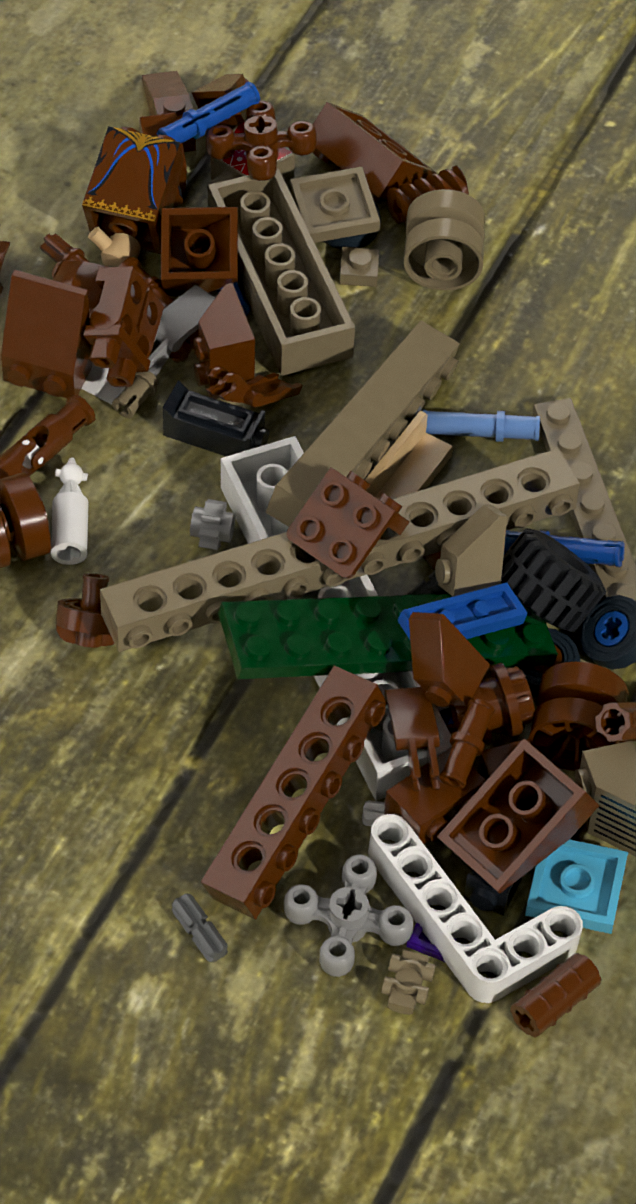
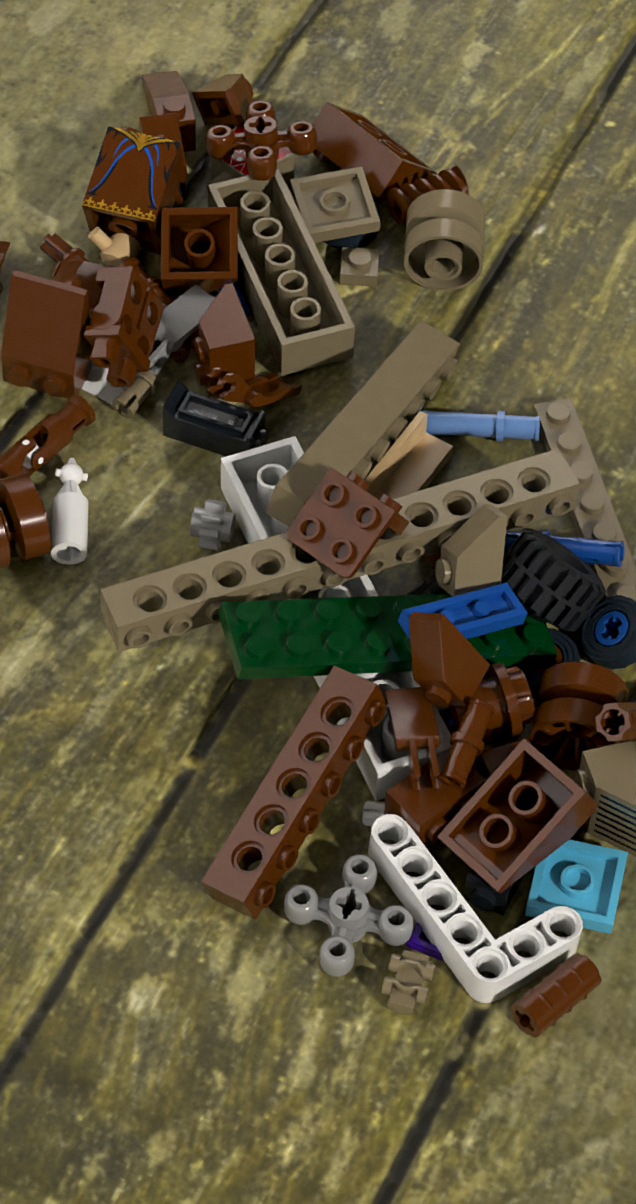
reddish brown pin [55,573,115,648] -> none
blue pin [157,82,260,144] -> none
dark grey piece [172,893,228,963] -> none

